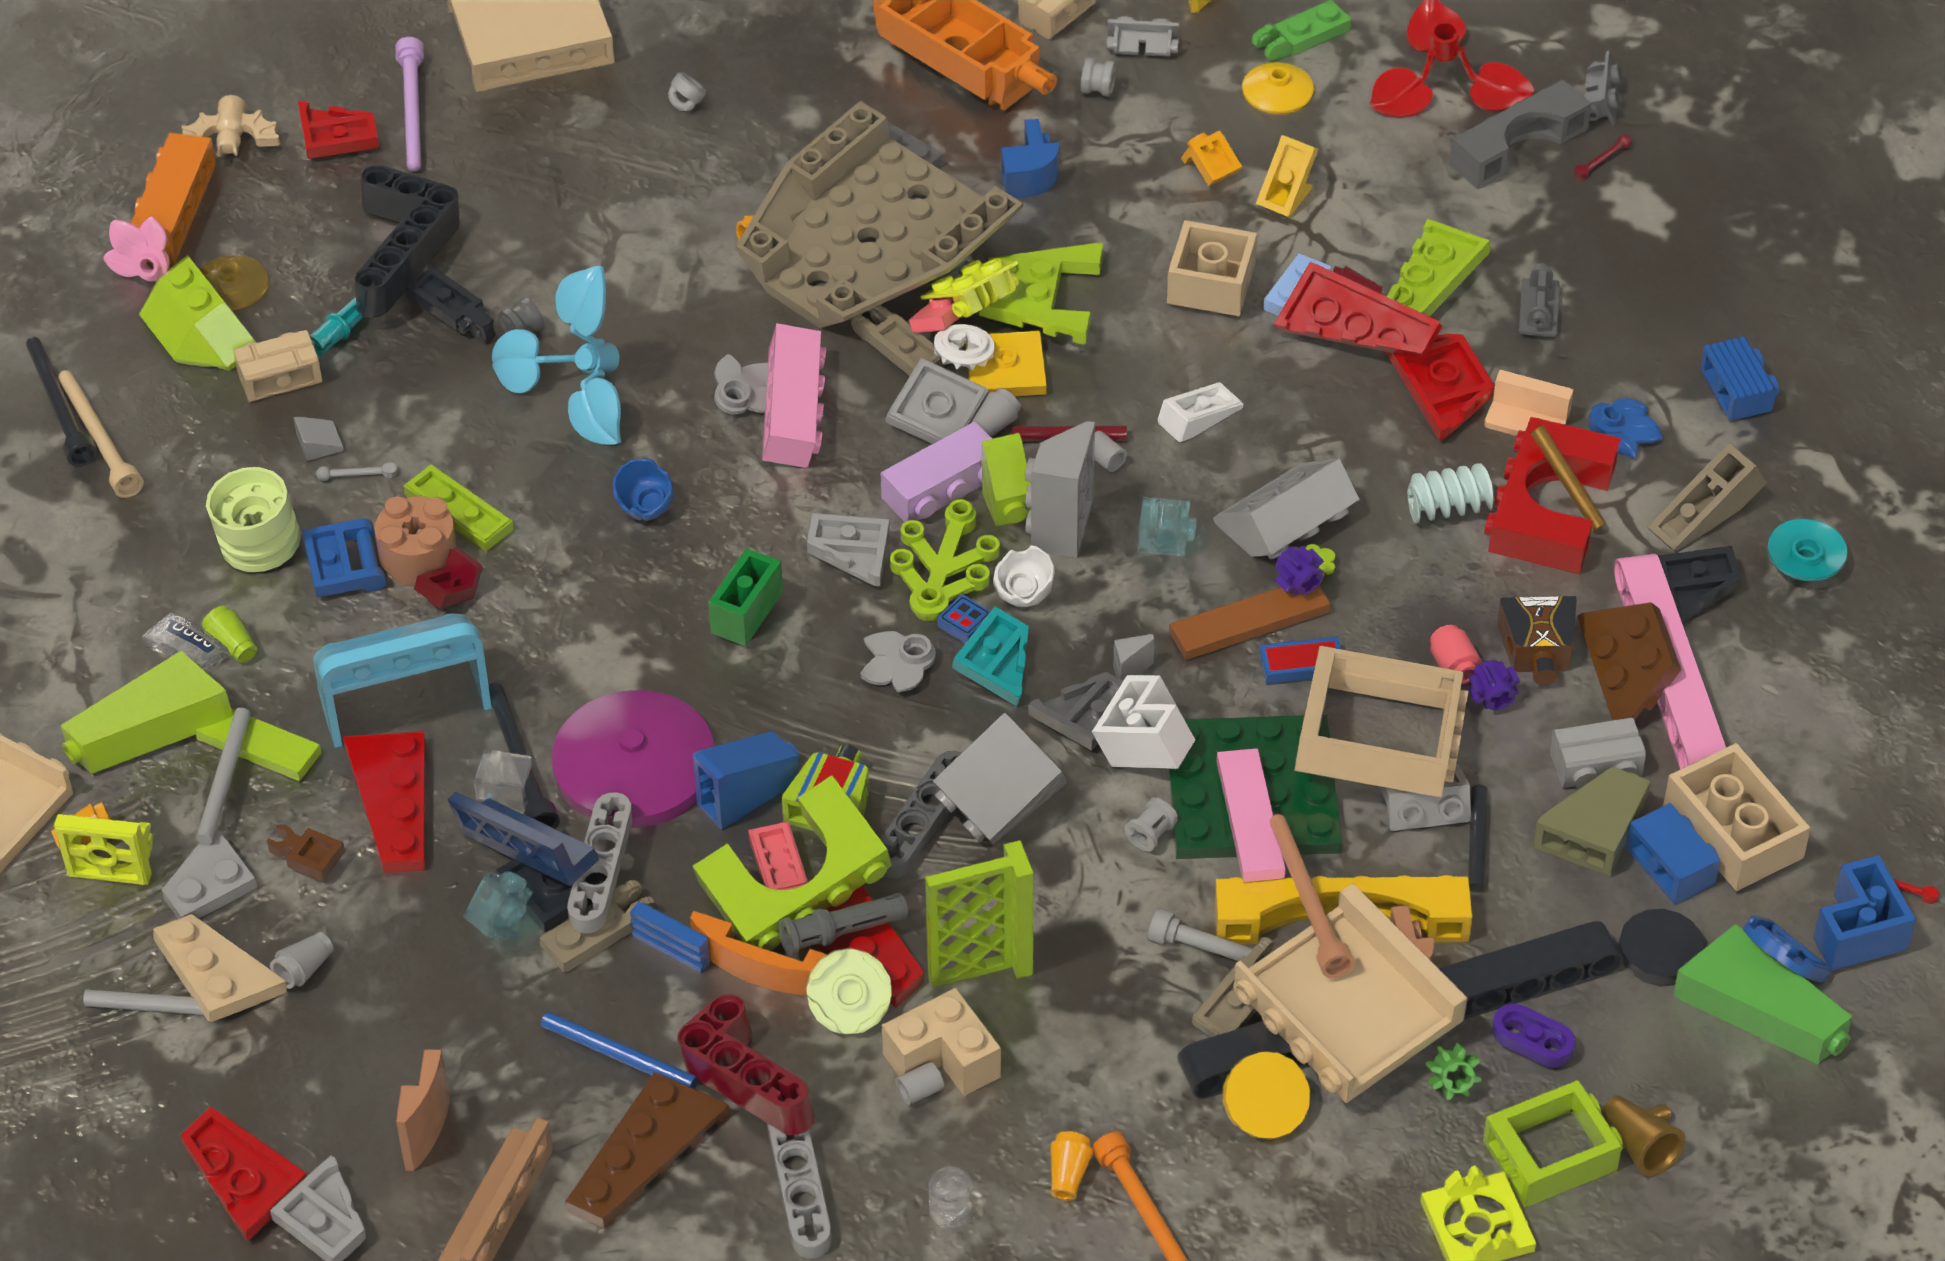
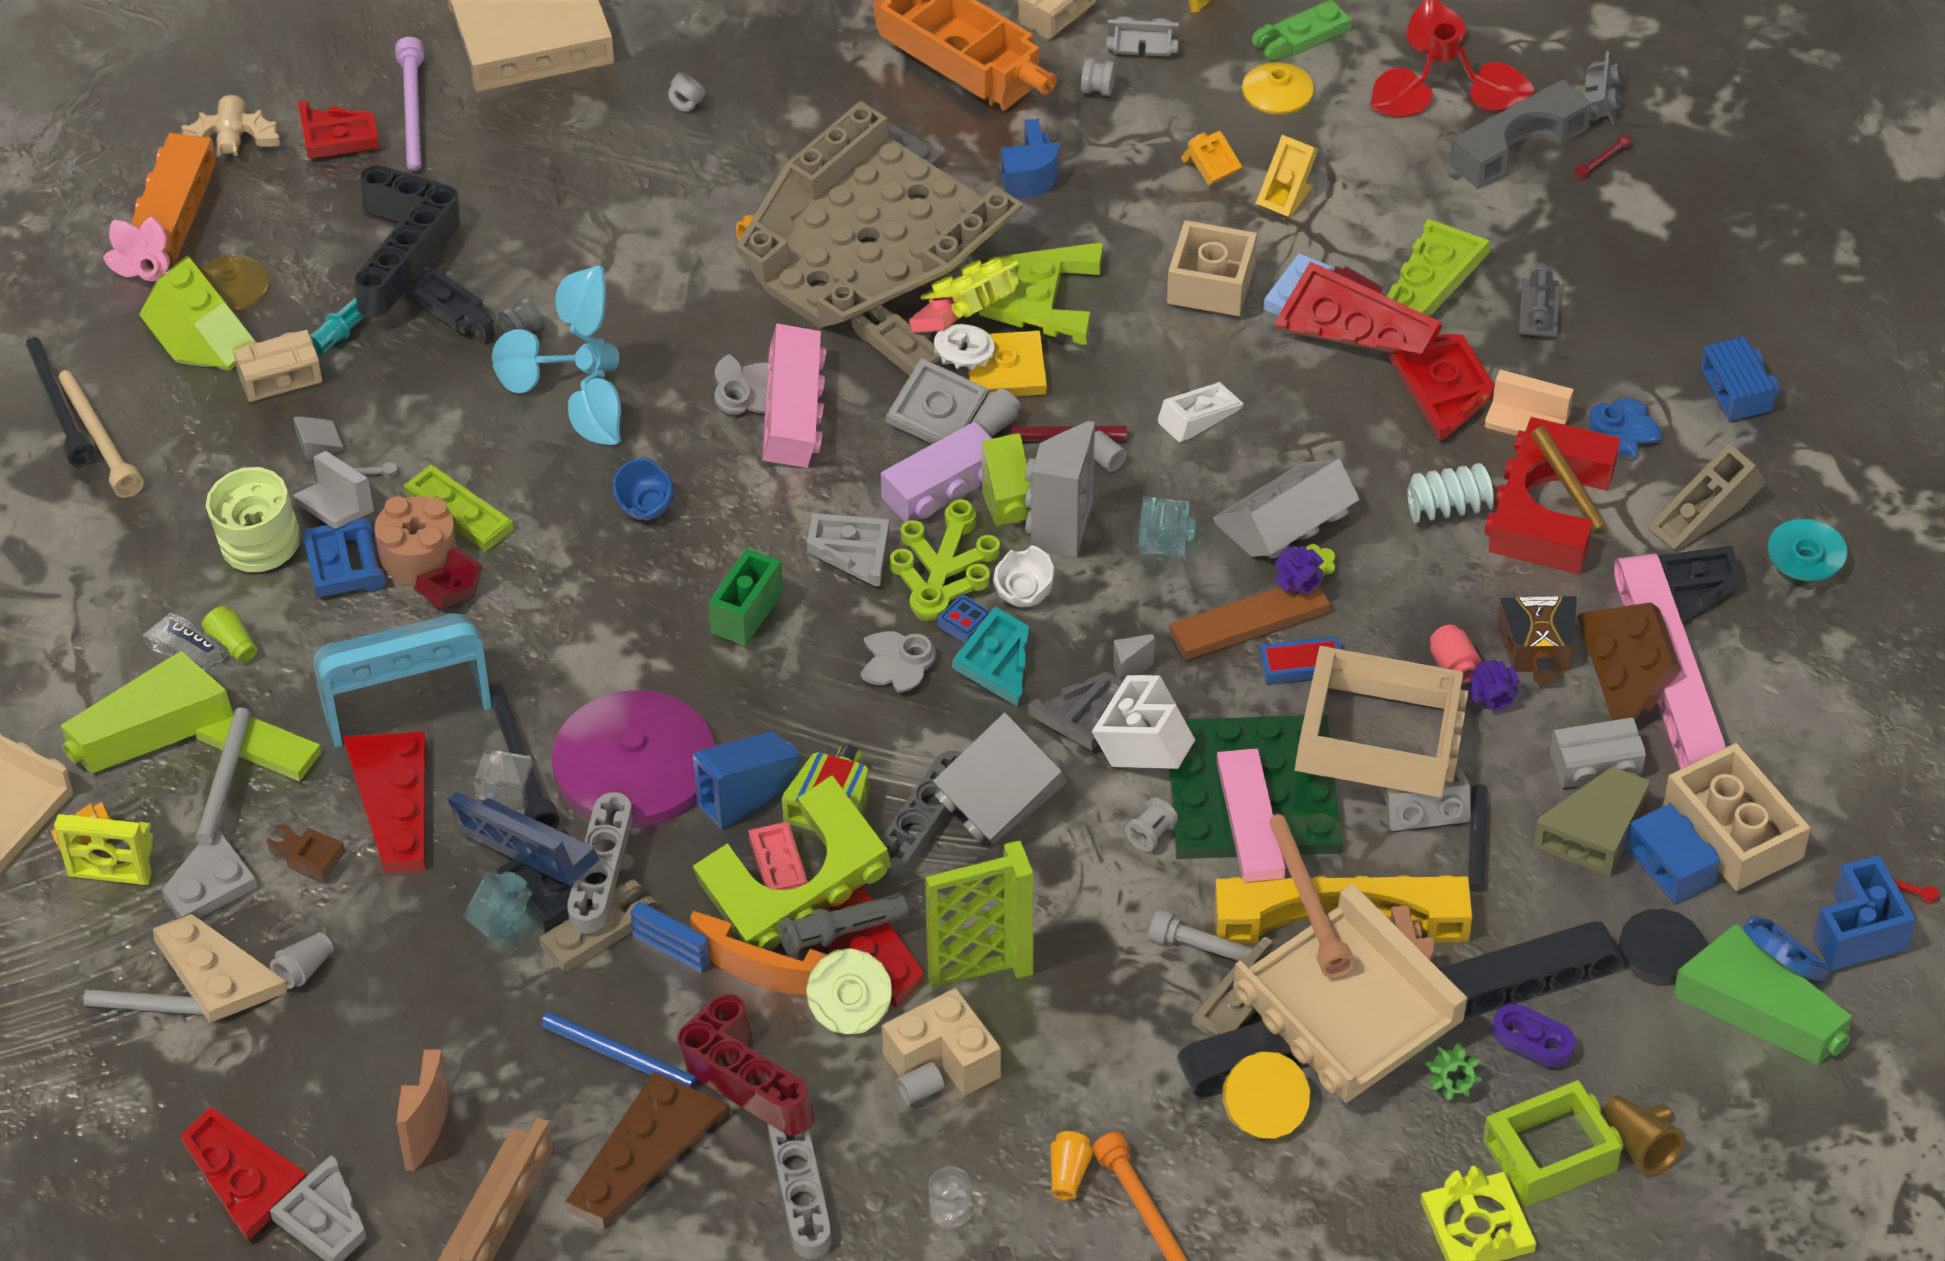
none -> light grey panel [293,451,374,529]

